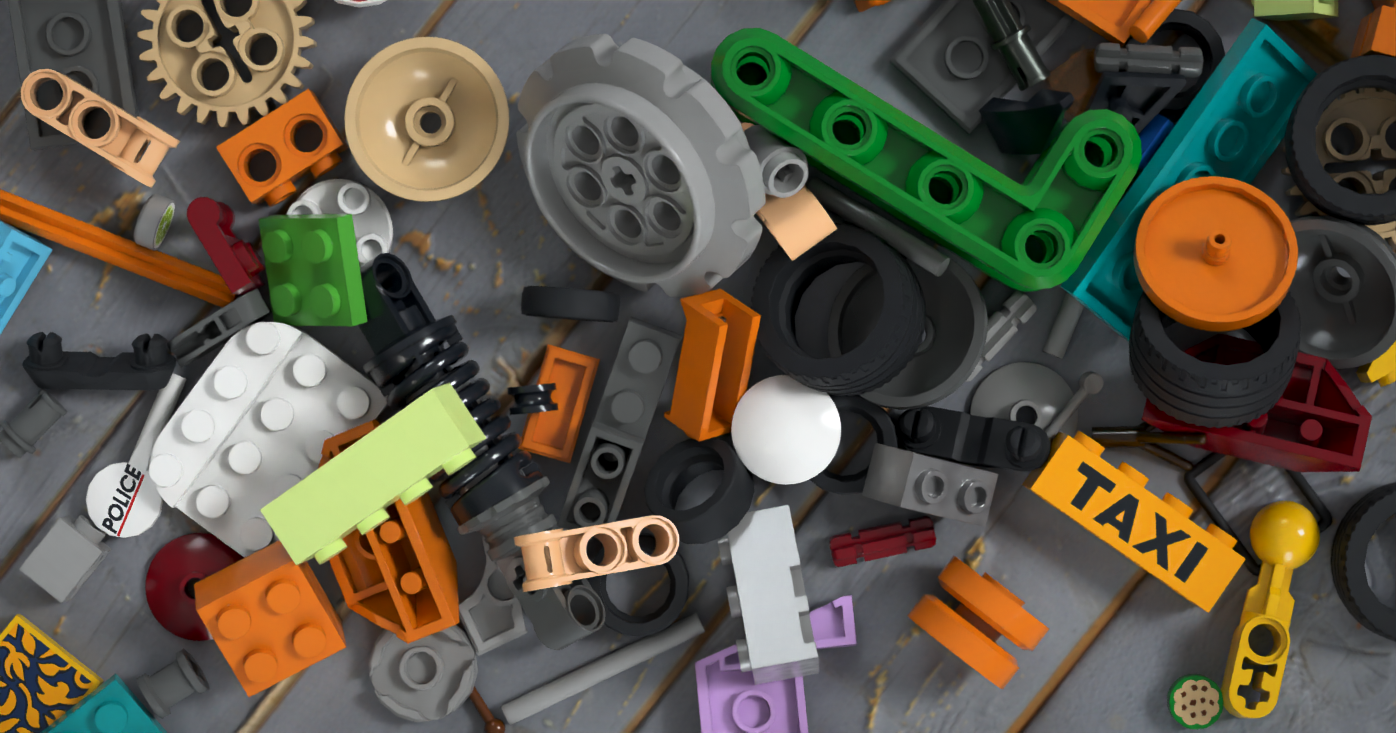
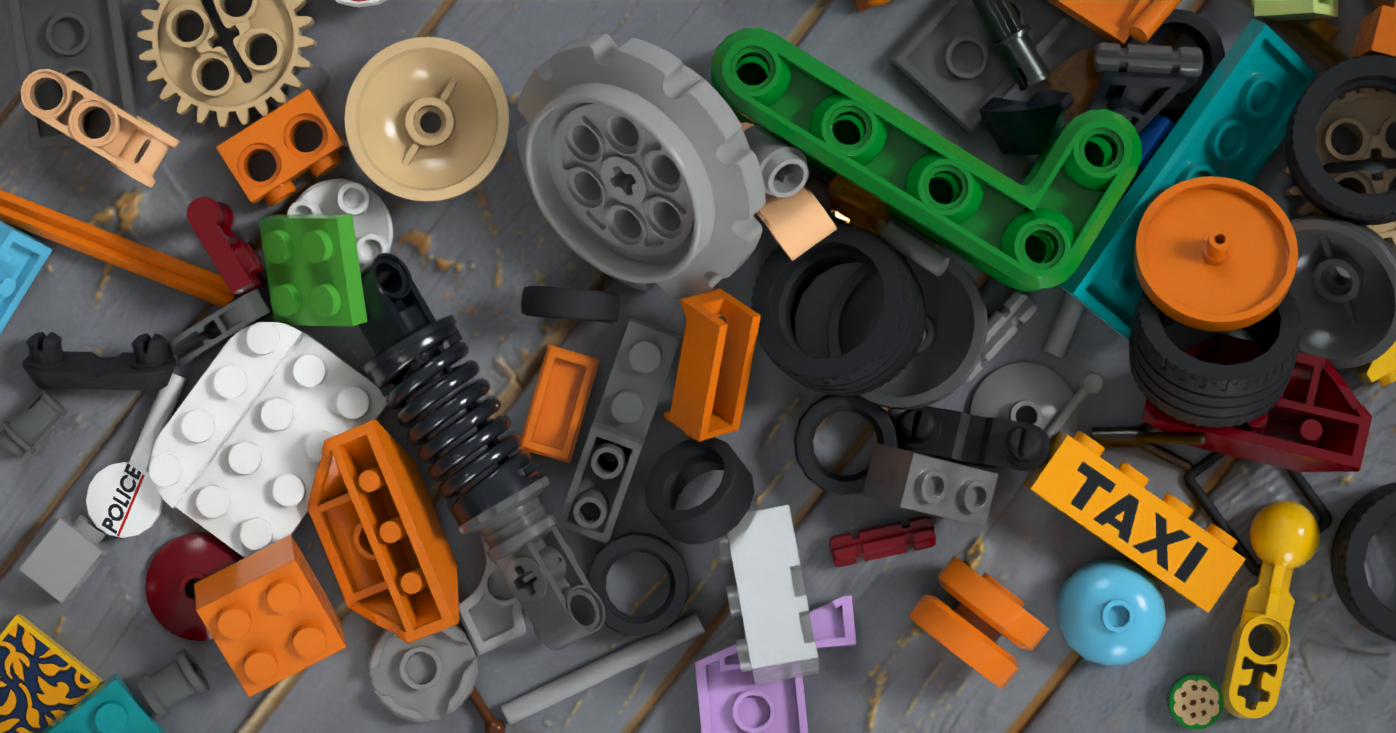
light grey tile [134,193,176,251] -> none
yellowish green brick [260,383,486,565] -> none
black bush [507,383,558,415] -> none
light nougat piece [514,515,679,592] -> none
white dish [731,375,841,485] -> none
none -> clear orange plate [828,174,889,236]
none -> medium azure cylinder [1056,557,1166,666]

